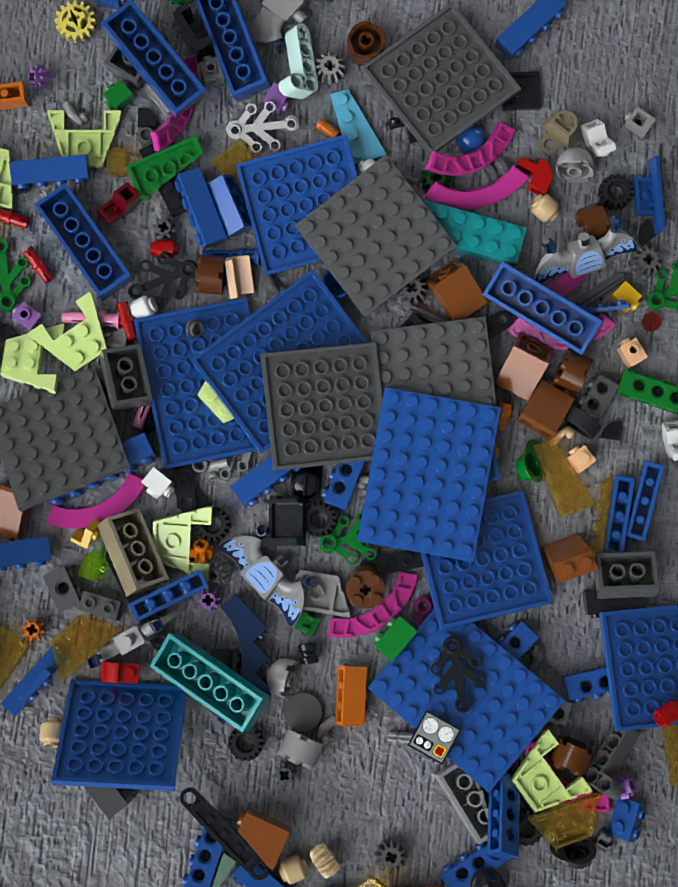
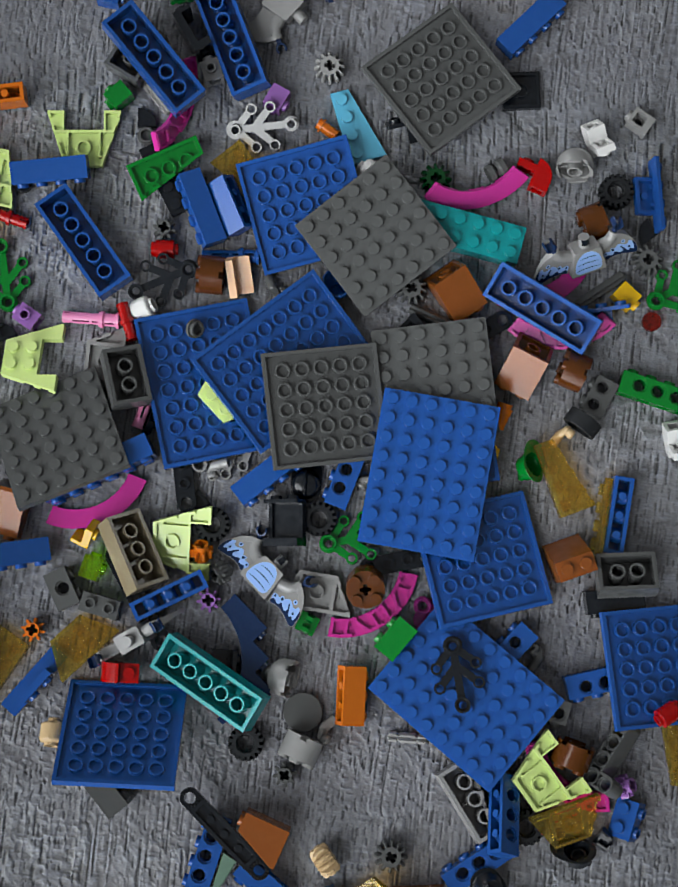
red pin [23,246,55,284] -> none
yellowish green wing [27,292,108,371] -> none
medium lavender gear [28,65,52,89] -> none
light yellow gear [54,0,97,43] -> none
light grey arm [63,101,88,125] -> none
dark red brick [97,182,141,226] -> none
clear yellow brick [107,147,129,178] -> none
white brick [141,467,175,499] -> none
tan head [278,855,309,885] -> none
light aqua beam [279,23,318,99] -> none
black wheel [298,643,319,665] -> none
reddish brown brick [347,21,385,66] -> none
tile [408,710,462,765] -> none
dark pink tile [426,122,516,176] -> none
blue hair [456,124,485,154] -> none
dark orange slope [516,379,574,440] -> none
tan head [530,194,559,222] -> none
dark tan container [537,110,580,157] -> none
light nougat brick [566,445,596,474] -> none
black tile [600,421,622,441] -> none
light nougat brick [617,338,648,369] -> none
blue brick [626,461,664,542] -> none

